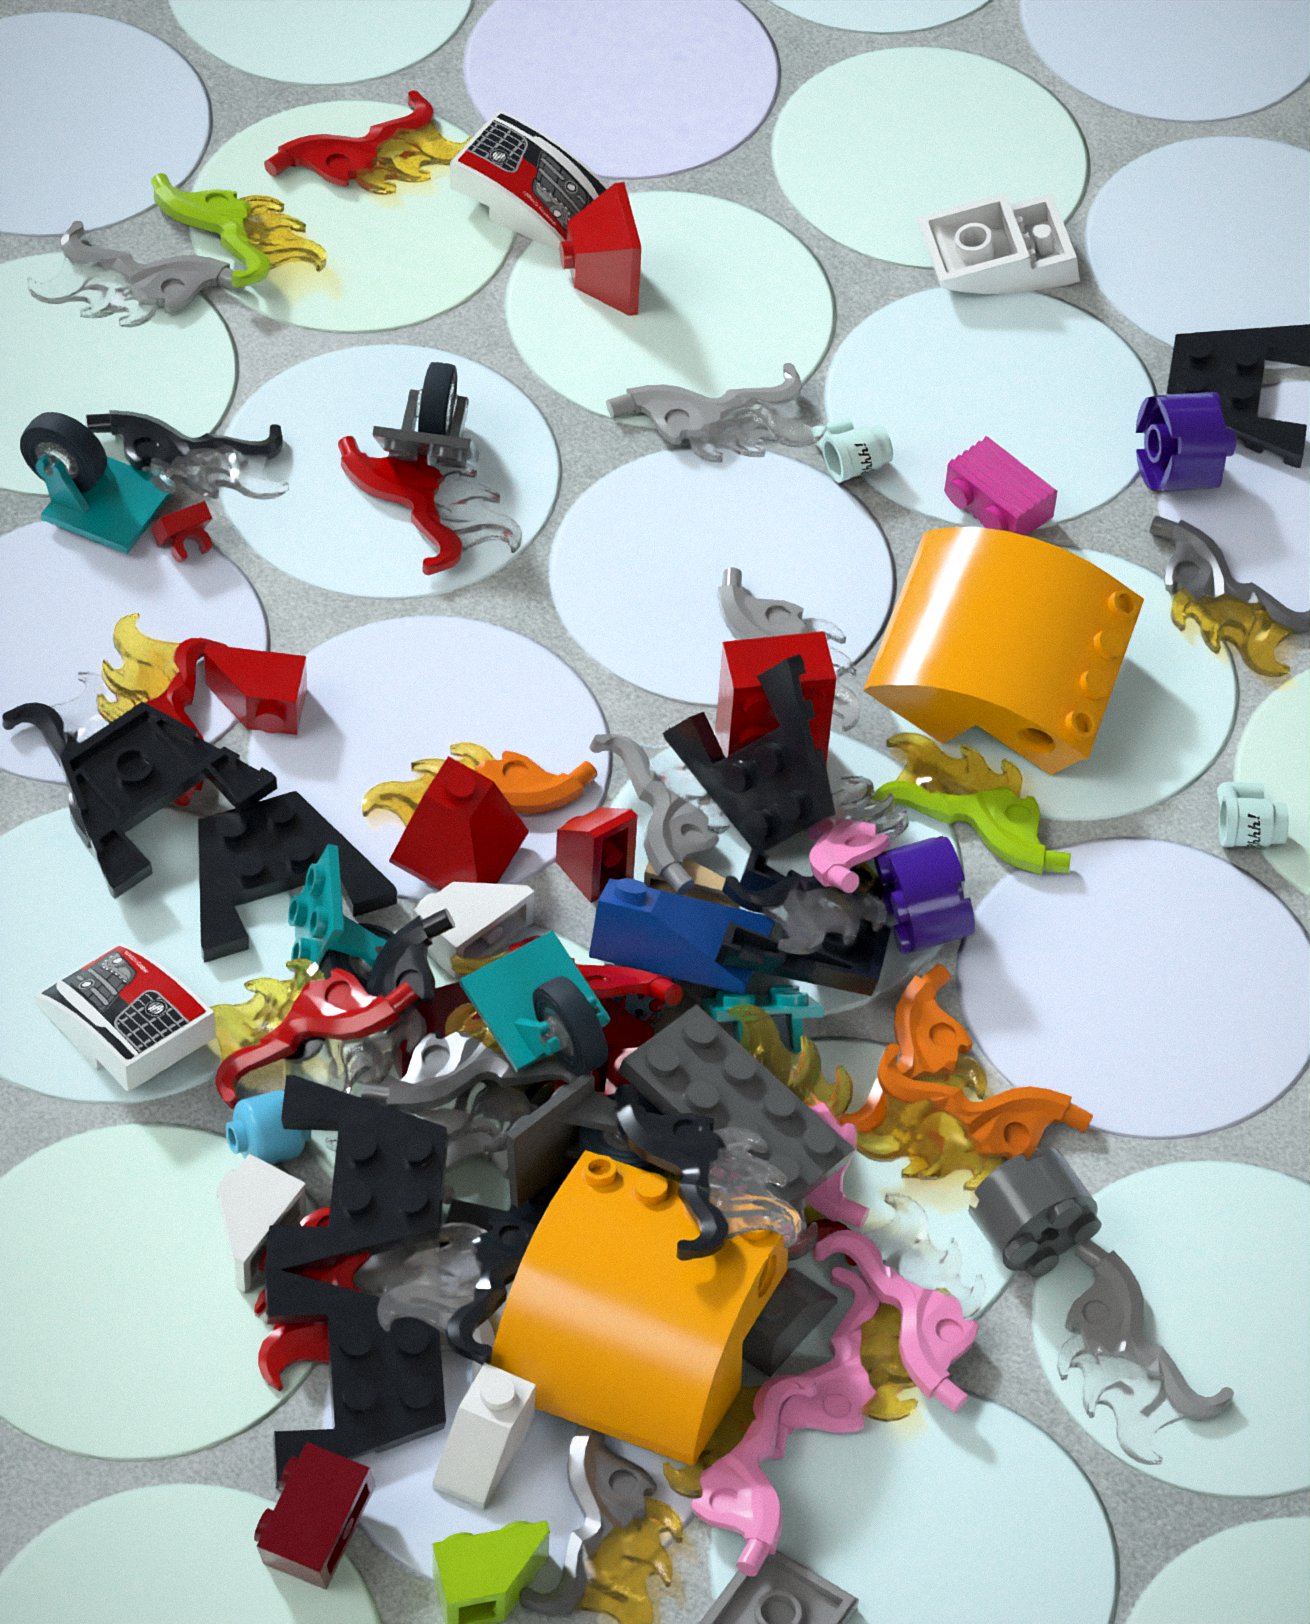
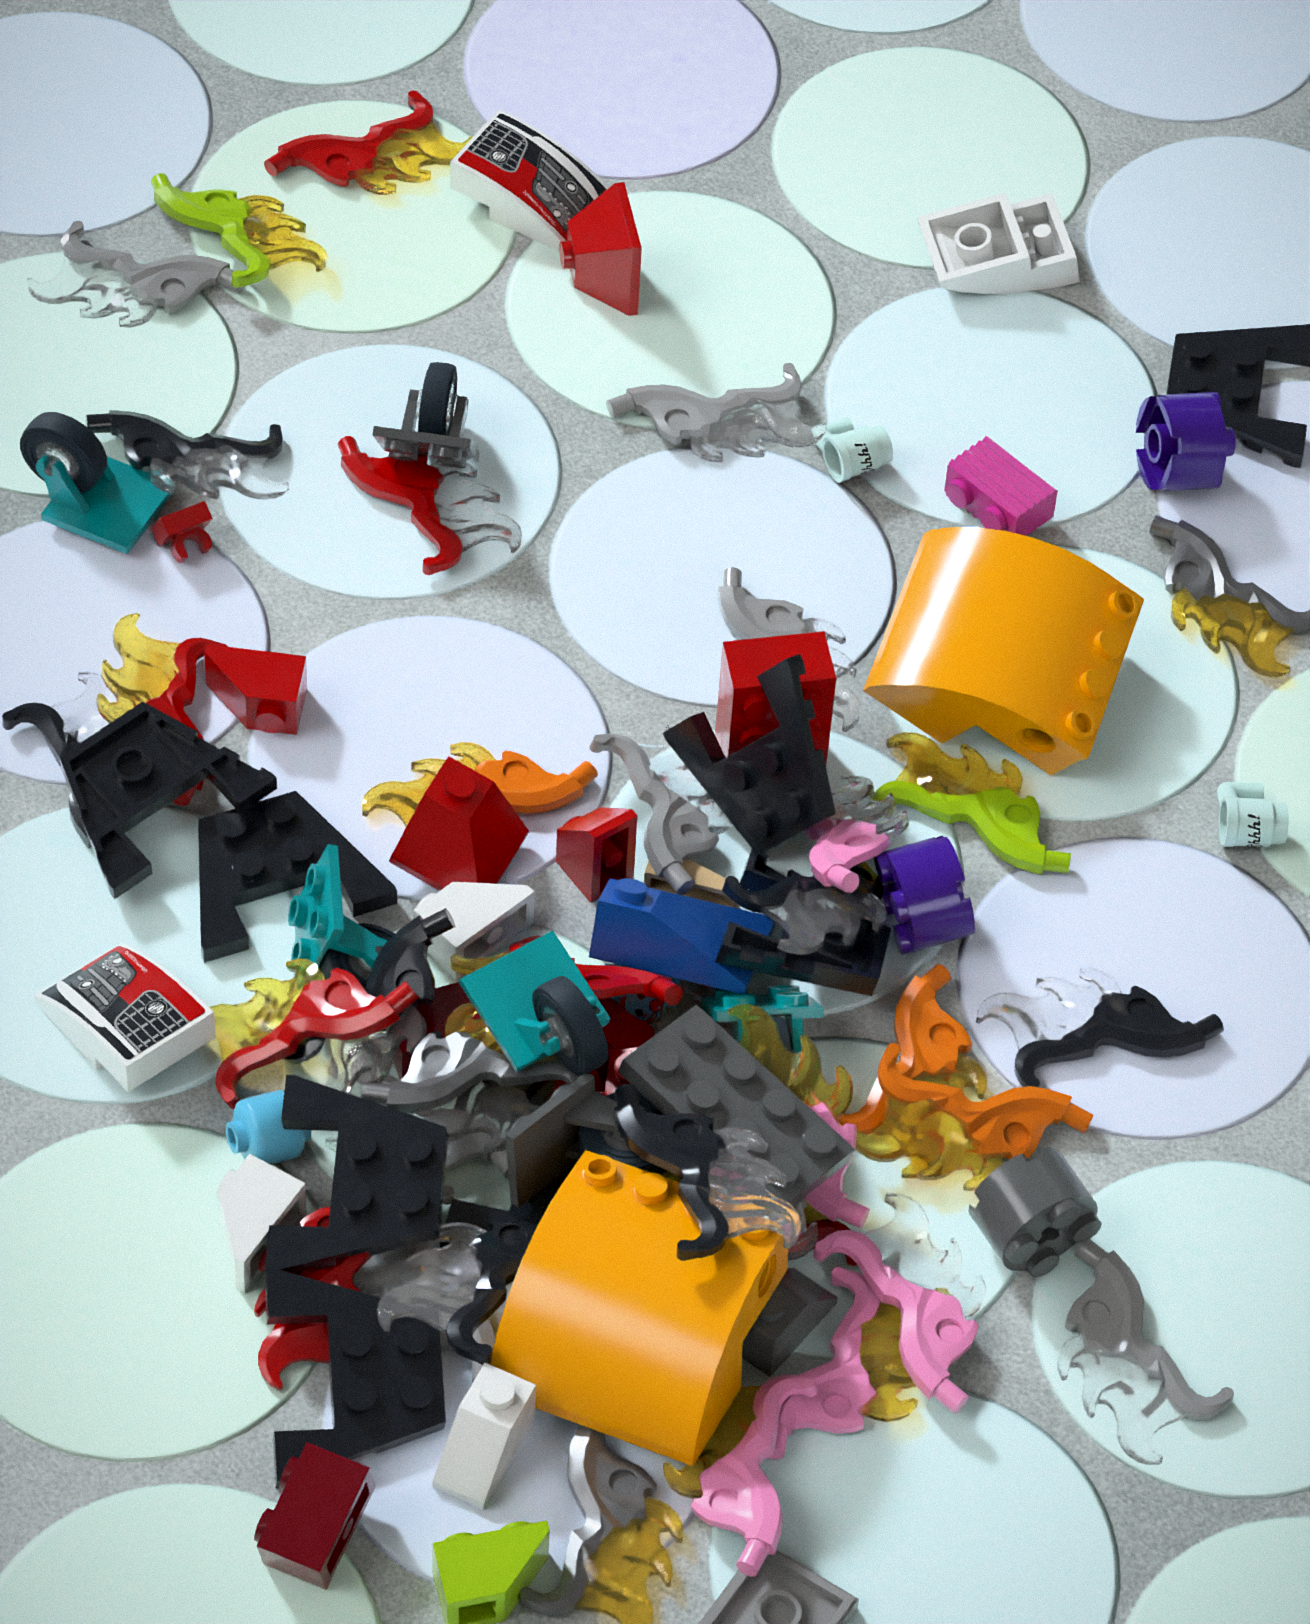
none -> piece [976,967,1224,1087]

